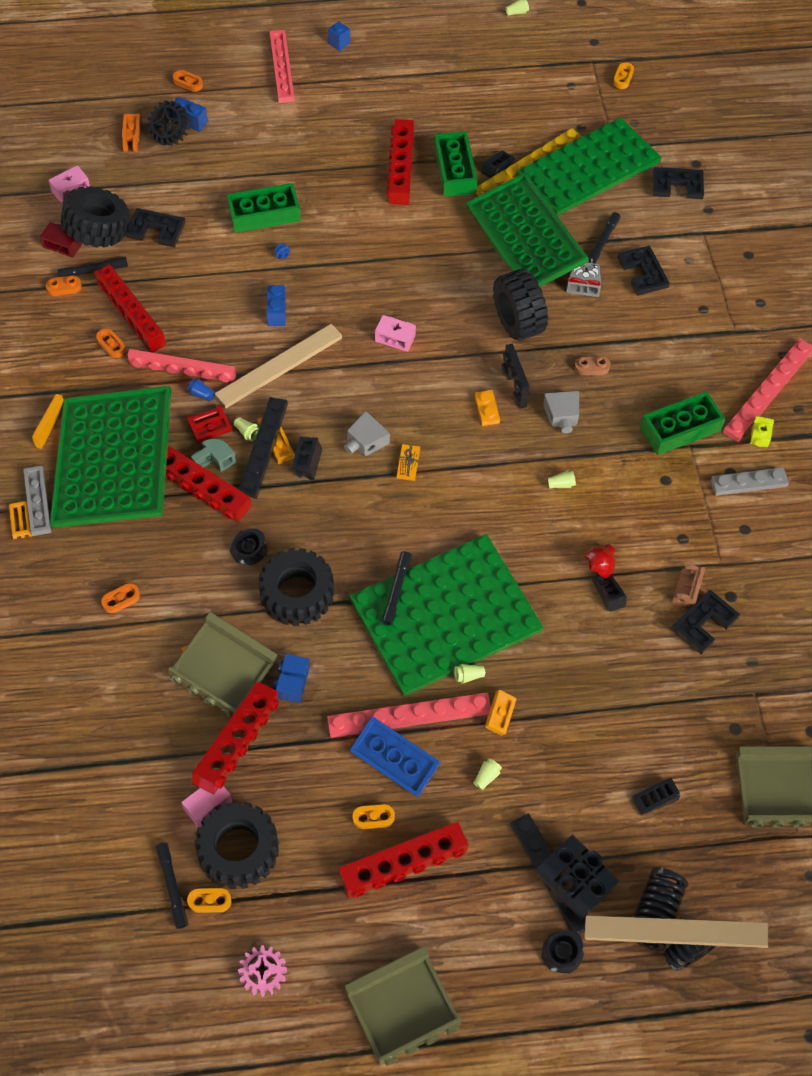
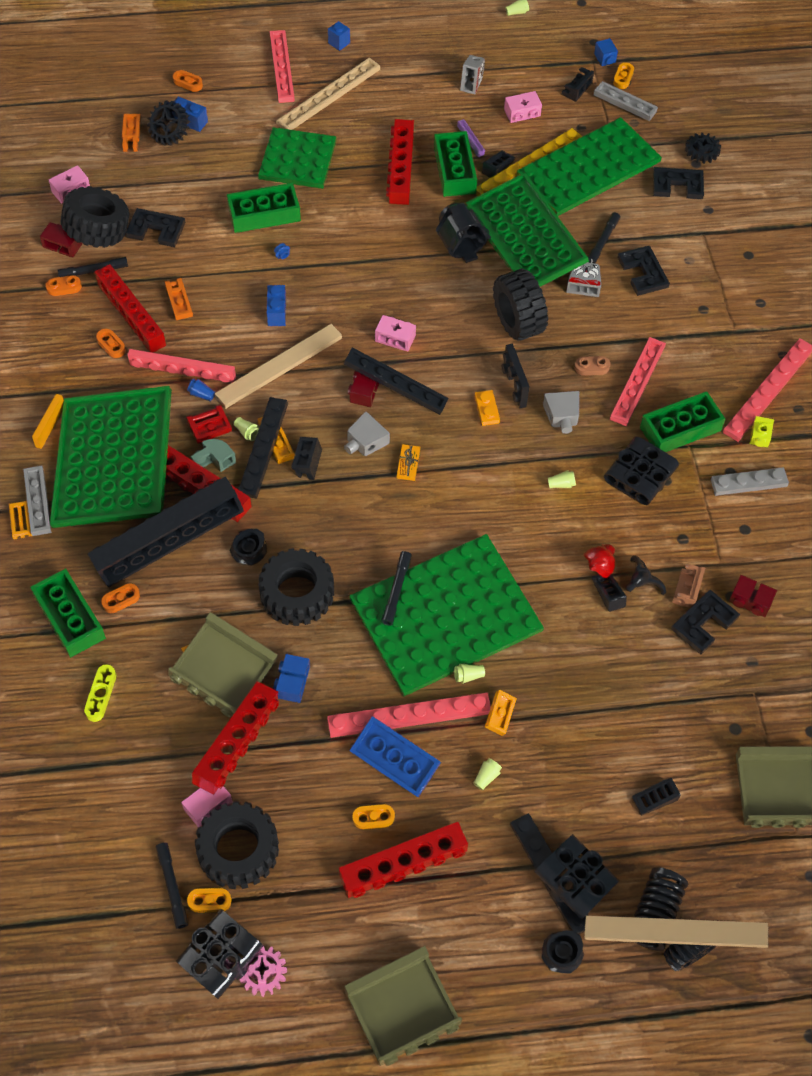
none -> green brick [30,568,106,658]
none -> neon yellow beam [84,664,116,722]
none -> black brick [88,476,244,588]
none -> orange plate [164,278,193,321]
none -> black connector [176,909,264,999]
none -> green plate [258,127,336,189]
none -> tan tile [276,58,380,130]
none -> black plate [343,347,449,415]
none -> dark red piece [348,371,380,408]
none -> black piece [436,203,491,263]
none -> medium lavender axle [457,119,485,157]
none -> light grey torso [460,55,485,94]
none -> bright pink brick [504,91,542,123]
none -> black hinge [561,67,594,102]
none -> blue brick [594,38,618,66]
none -> light grey plate [594,81,658,121]
none -> black connector [604,436,679,505]
none -> coral plate [610,337,666,426]
none -> black piece [625,555,666,595]
none -> black gear [685,132,721,164]
none -> dark red piece [729,575,777,617]

